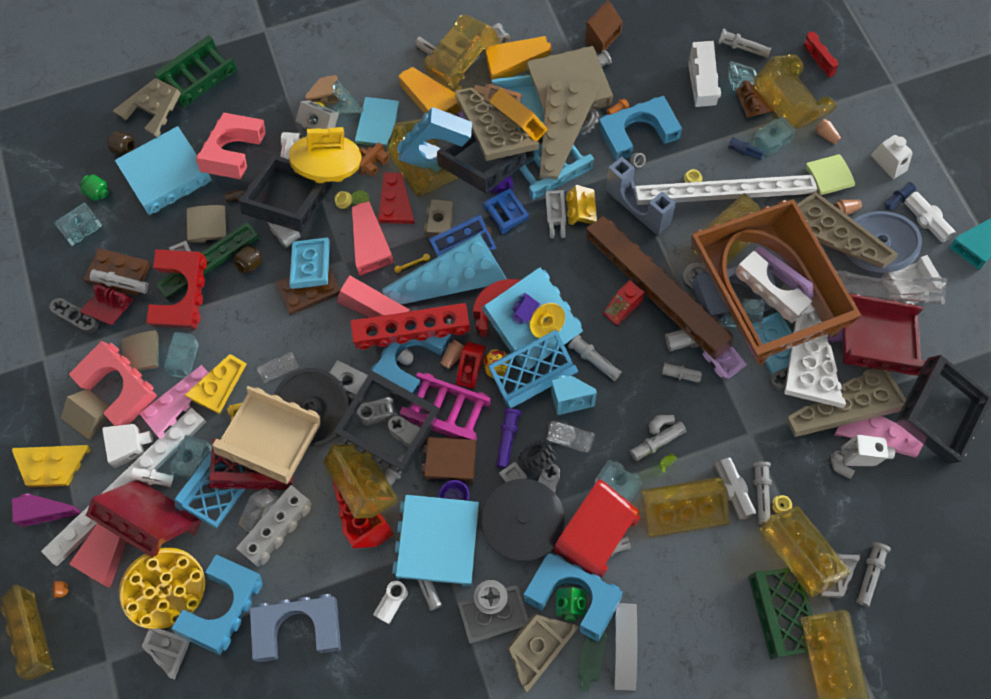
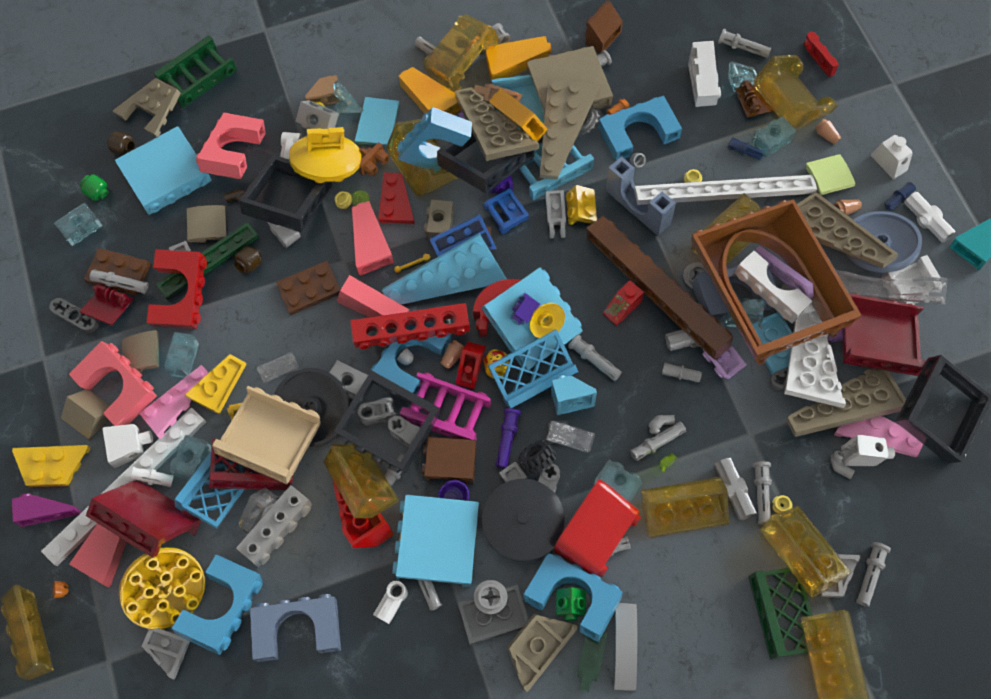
medium azure tile [289,238,330,289] -> none

